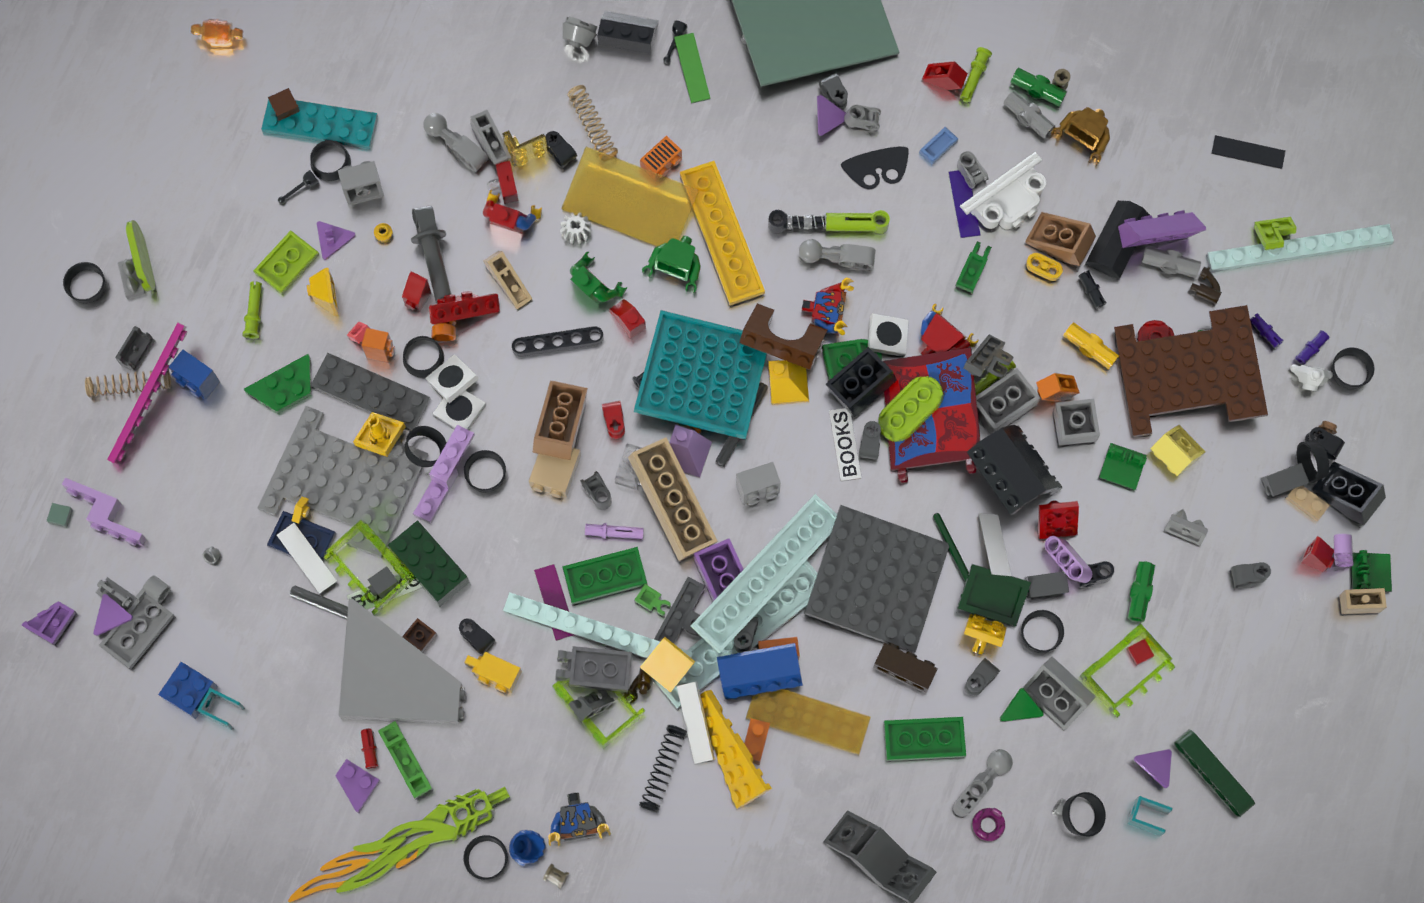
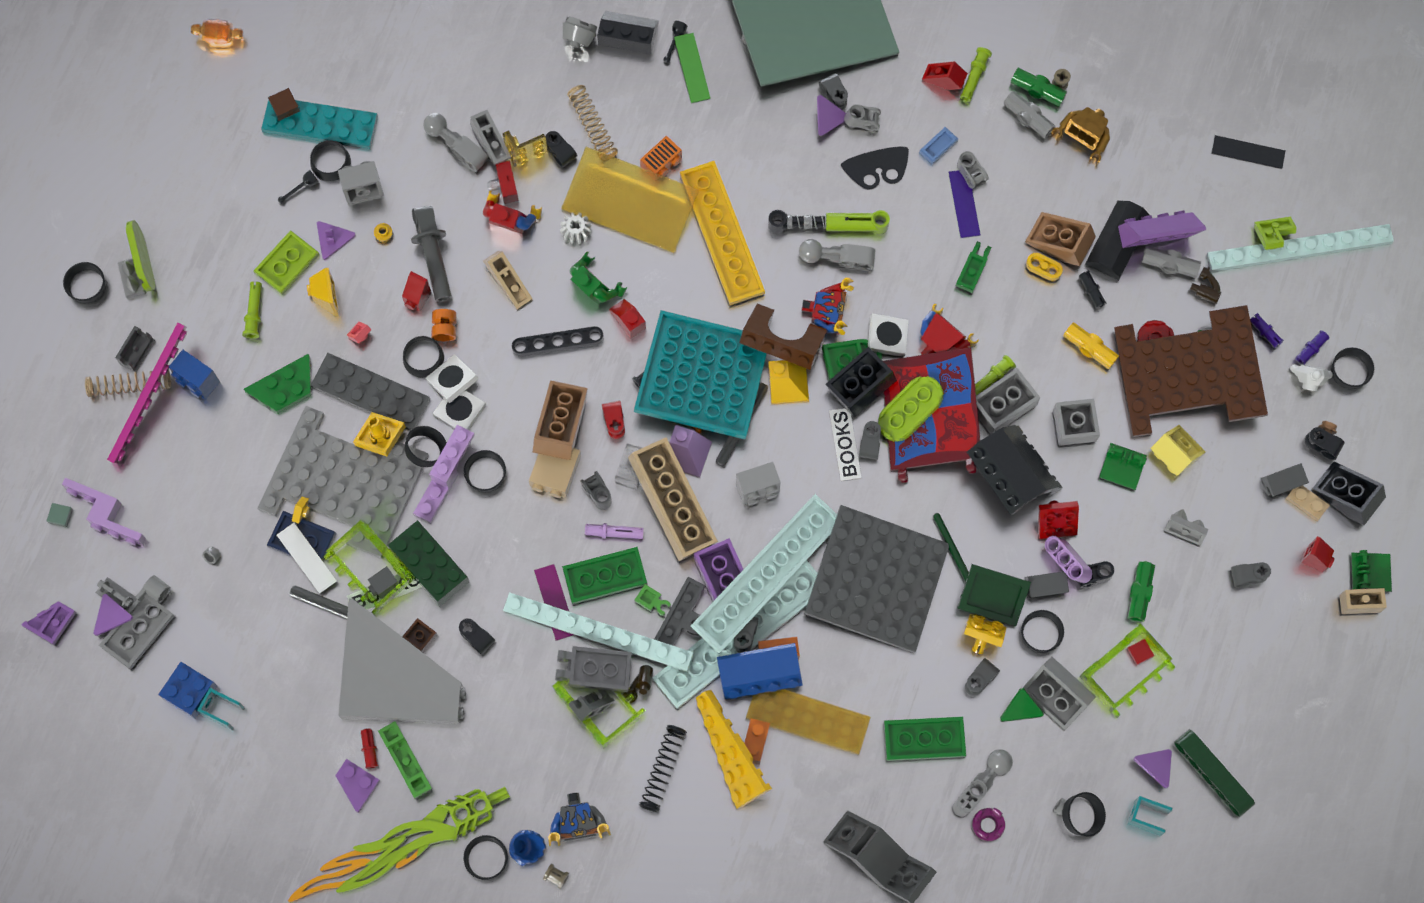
orange brick [361,328,395,362] -> none
red bracket [429,291,500,325] -> none
yellow hinge [464,652,522,693] -> none
yellow tile [640,637,695,692] -> none
green torso [642,236,701,294] -> none
white tile [677,681,715,764] -> none
dark brown brick [873,643,938,693] -> none
white brick [960,152,1046,230] -> none
dark grey plate [963,334,1014,378] -> none
white sticker [979,513,1011,576] -> none
orange brick [1036,373,1080,402] -> none
black tyre [1296,440,1329,483] -> none
lavender beam [1334,534,1353,567] -> none

